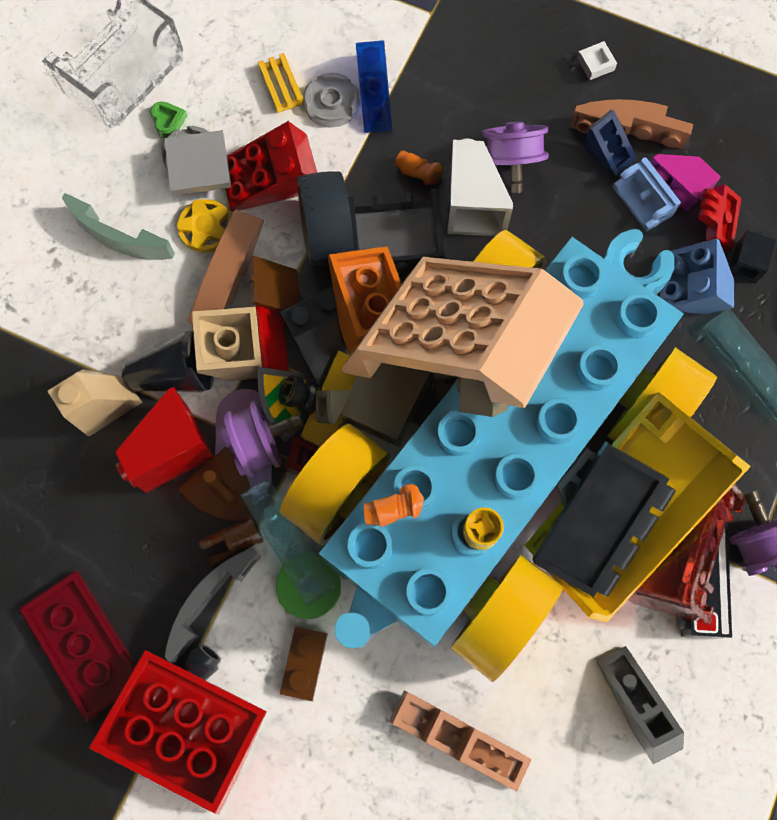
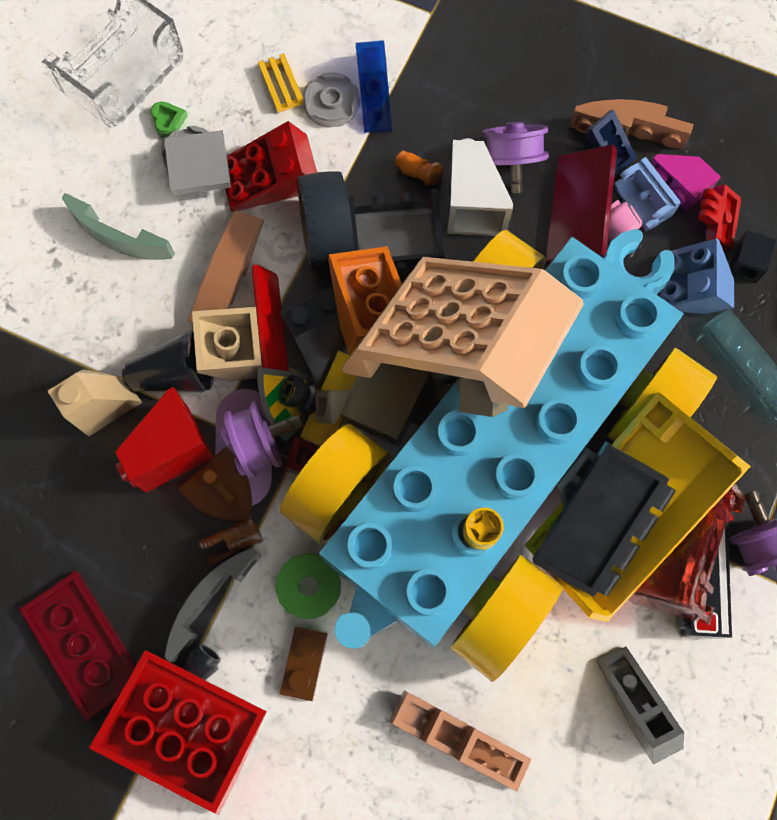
yellow wheel [177,199,231,253] -> none
clear light blue plate [241,478,335,606] -> none
reddish brown piece [248,255,300,312] -> none
orange arm [364,484,424,528] -> none
white plate [577,41,617,80] -> none
none -> dark red tile [546,144,617,265]
none -> bright pink head [608,200,642,244]

